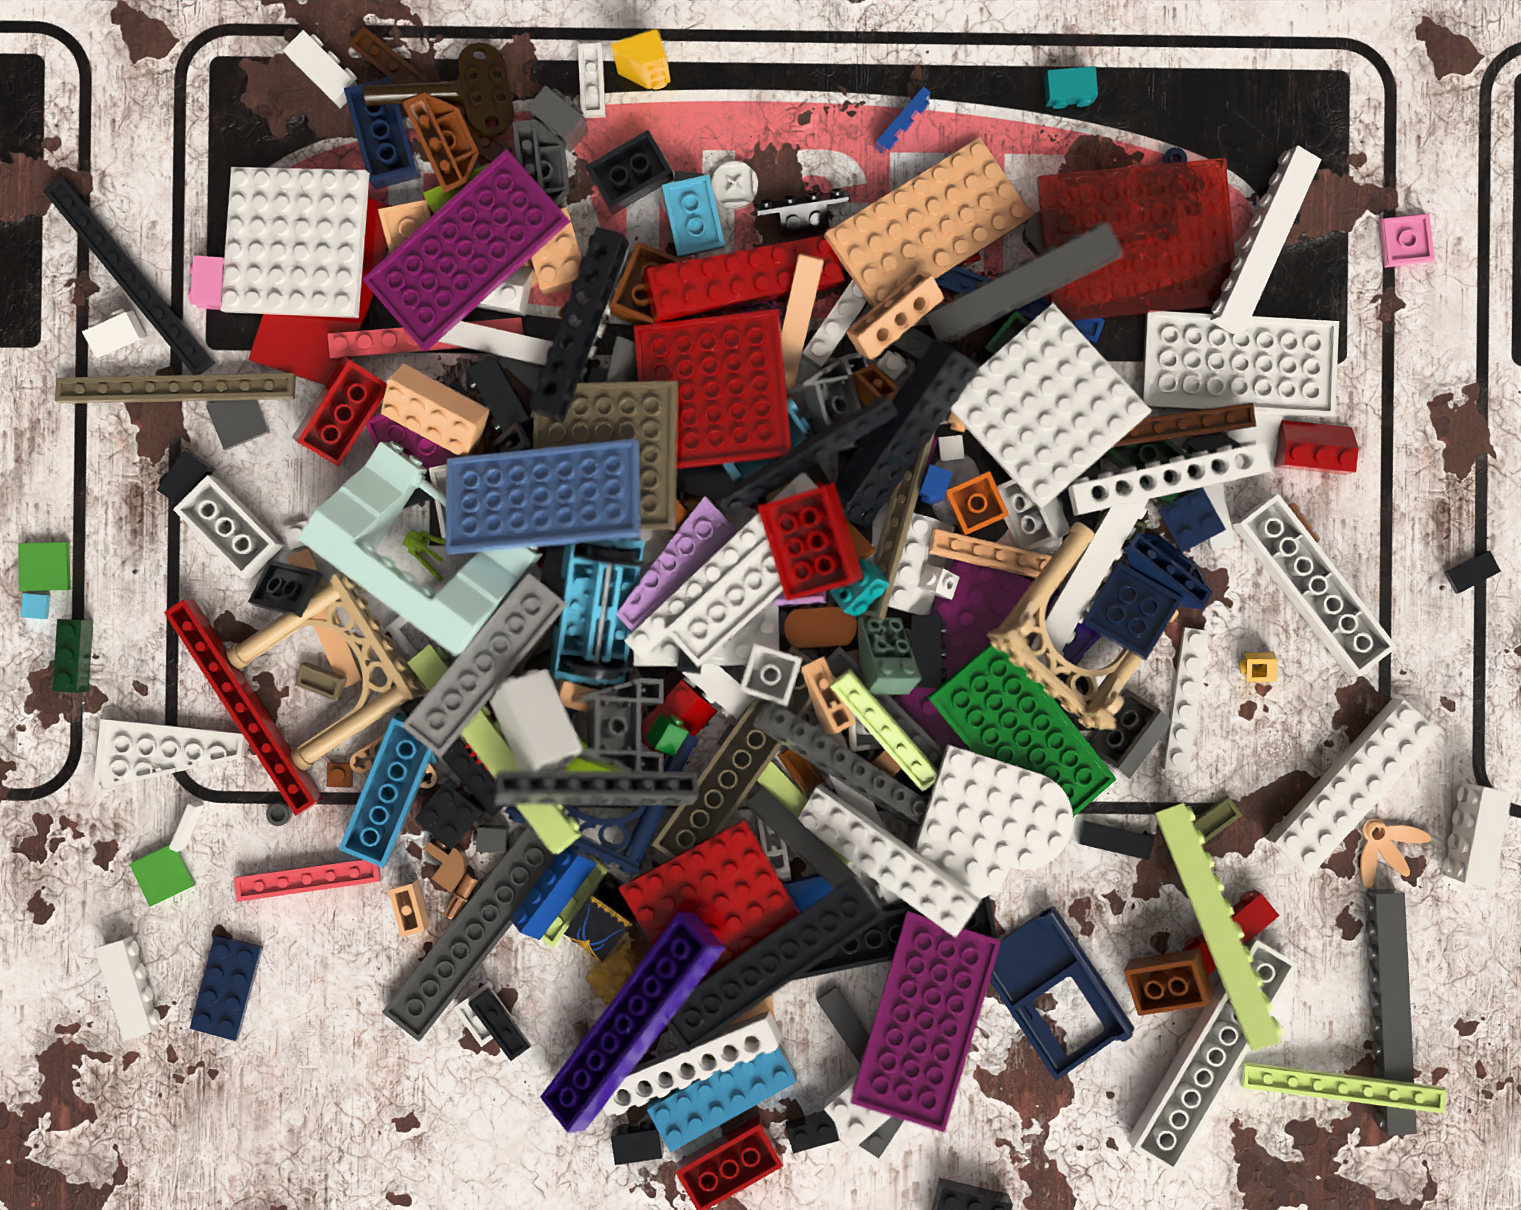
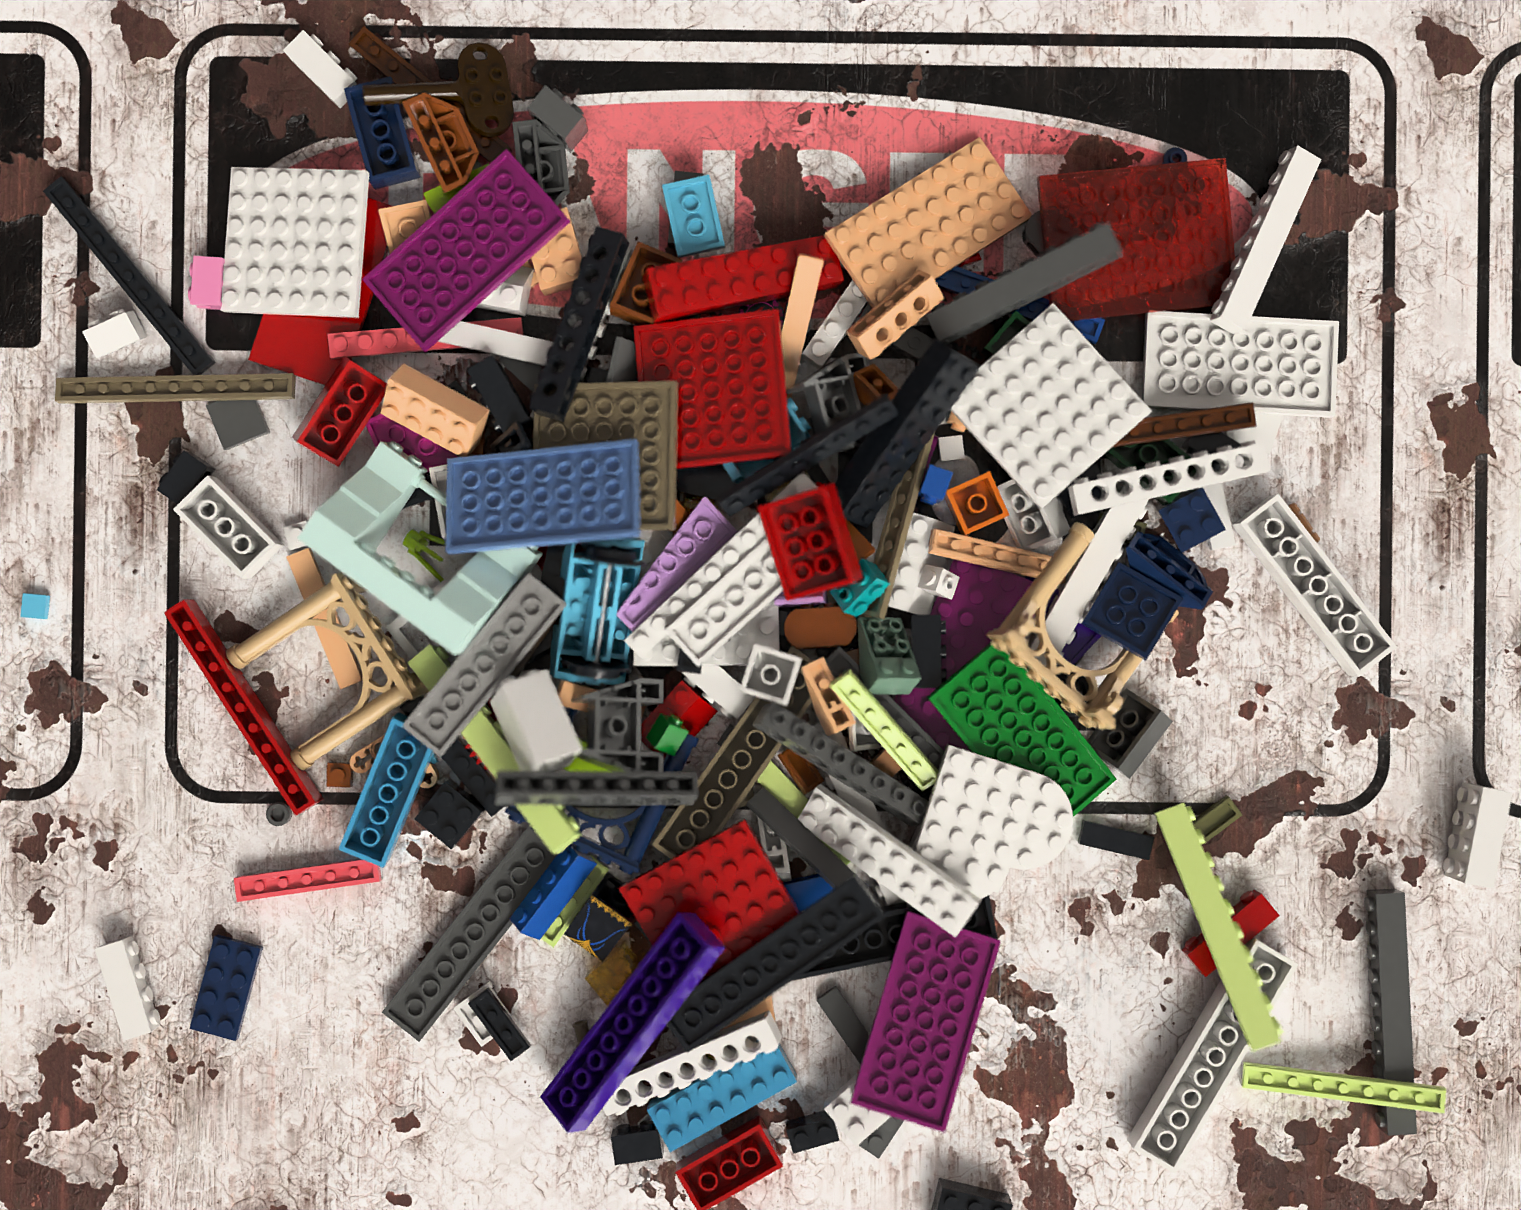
bright green tile [18,542,71,591] -> none
dark green brick [52,619,94,693] -> none
white wing [93,718,246,791] -> none
bright green tile [129,845,196,907] -> none
white tile [169,801,204,852] -> none
black plate [248,559,323,618] -> none
dark tan tile [295,662,347,701] -> none
light nougat brick [388,879,430,937] -> none
medium nougat brick [423,838,468,892] -> none
medium nougat axle [444,873,479,920] -> none
dark grey brick [473,824,510,854] -> none
white plate [578,43,606,118] -> none
black brick [586,130,674,215] -> none
yellow slope [610,29,671,89] -> none
white tile [711,160,758,210] -> none
black bracket [754,188,850,235] -> none
blue plate [875,86,931,154] -> none
white brick [876,351,908,383] -> none
dark blue piece [990,907,1135,1081] -> none
teal brick [1043,66,1098,109] -> none
dark orange brick [1124,948,1214,1016] -> none
white plate [1162,627,1209,773] -> none
yellow brick [1239,651,1277,682] -> none
white brick [1266,698,1440,876] -> none
red slope [1275,420,1359,475] -> none
light nougat plant [1360,819,1432,889] -> none
bright pink tile [1379,213,1435,268] -> none
black tile [1445,550,1501,594] -> none

